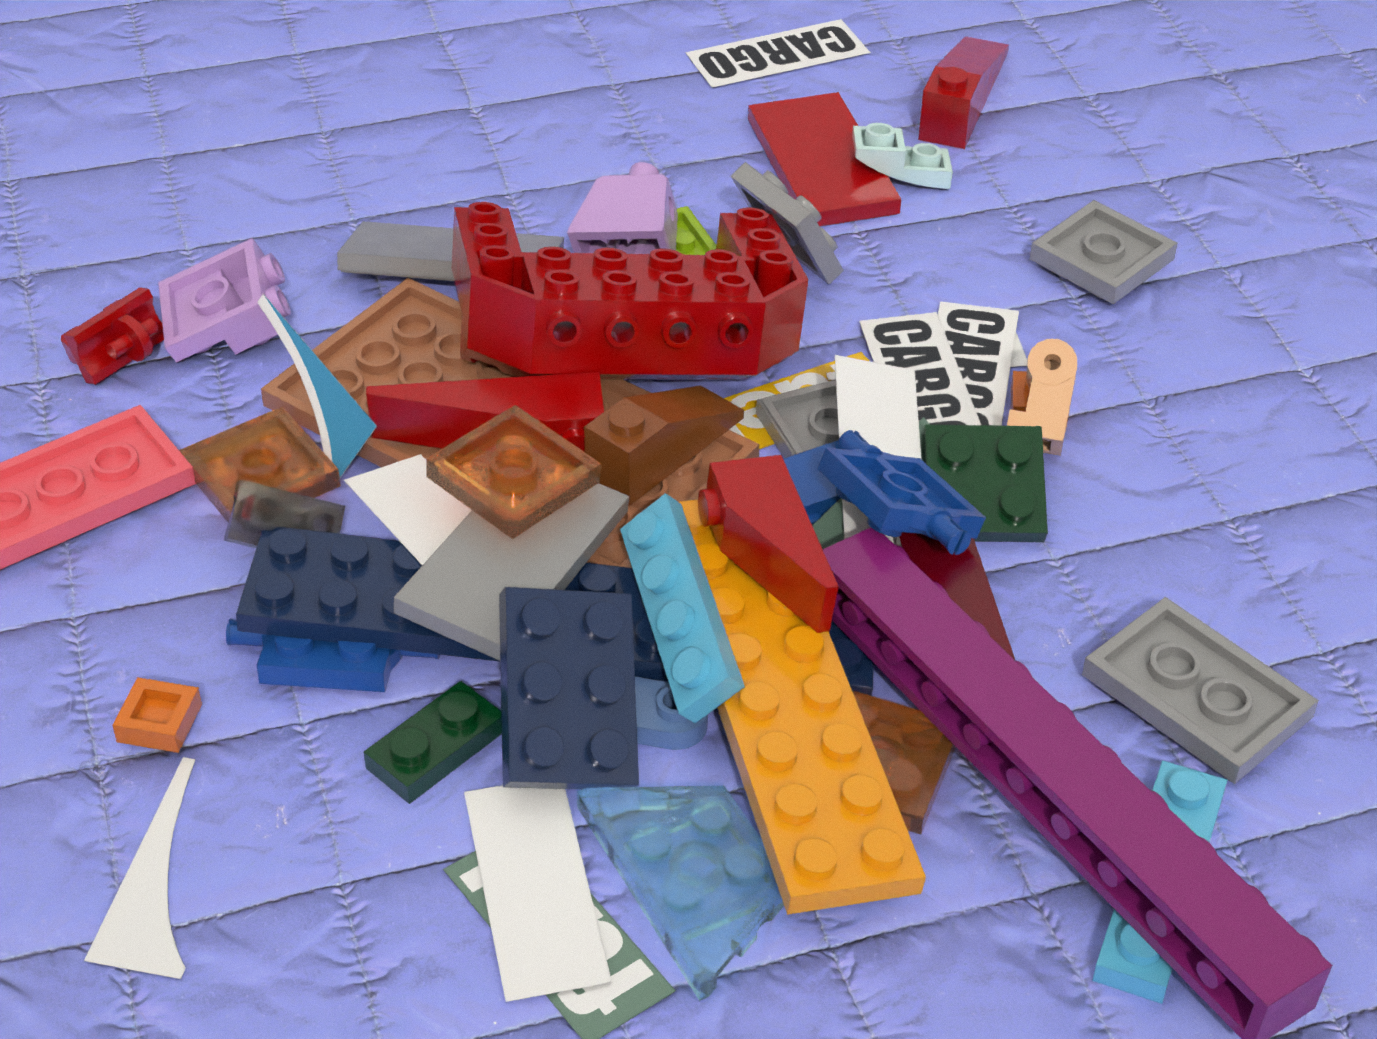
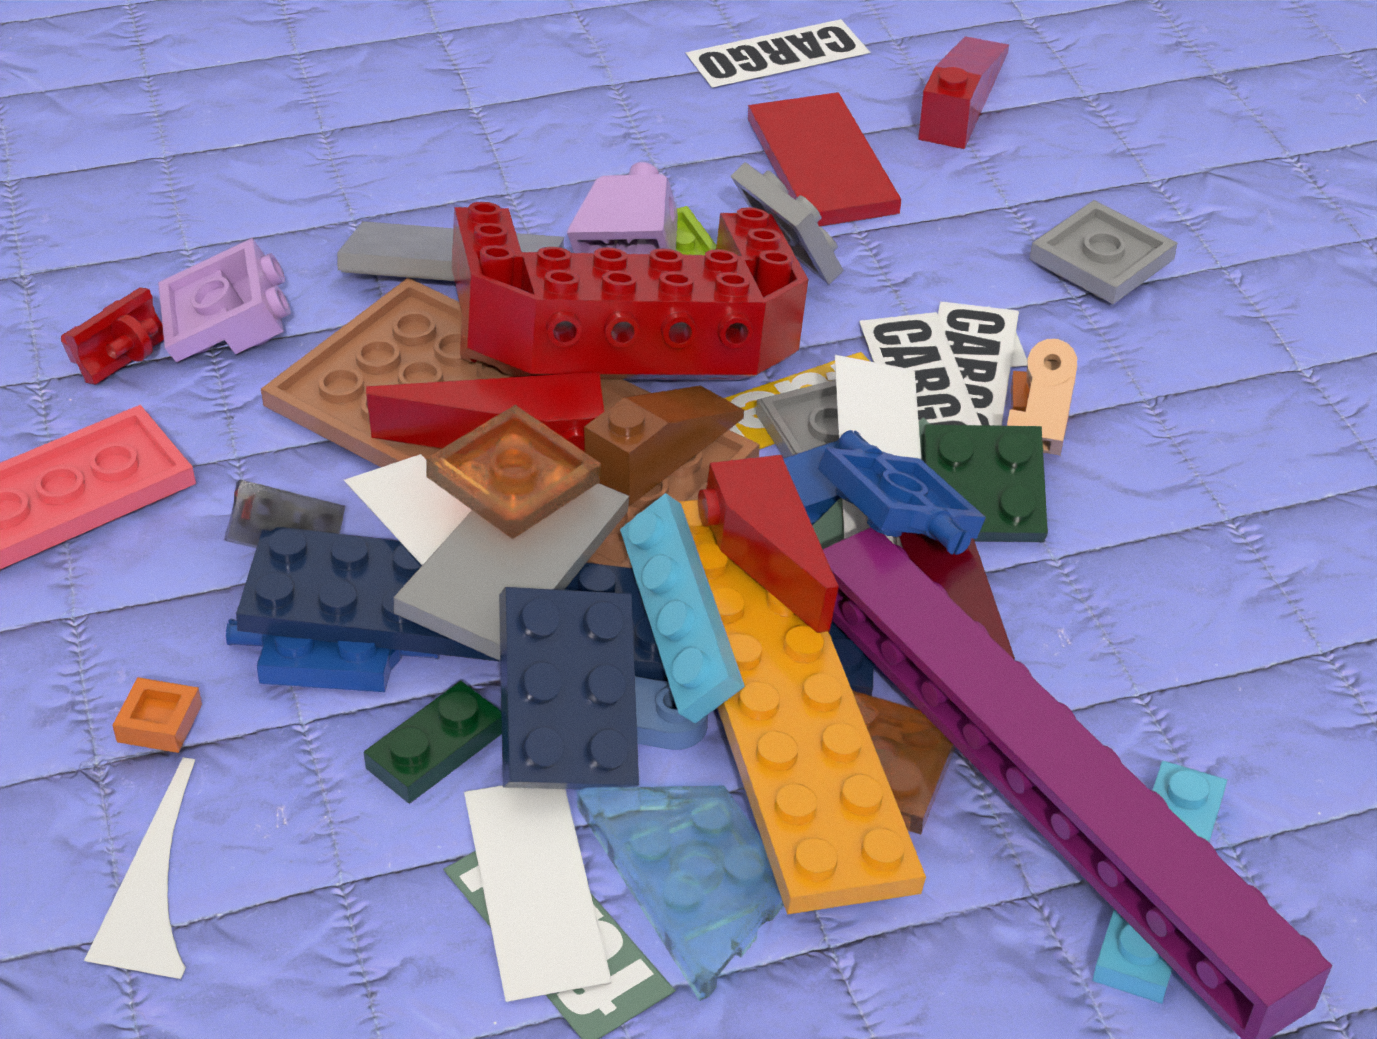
clear orange plate [179,406,341,533] -> none
dark azure sticker [257,294,377,490] -> none
light aqua slope [852,123,953,189] -> none
light grey plate [1082,597,1319,784] -> none

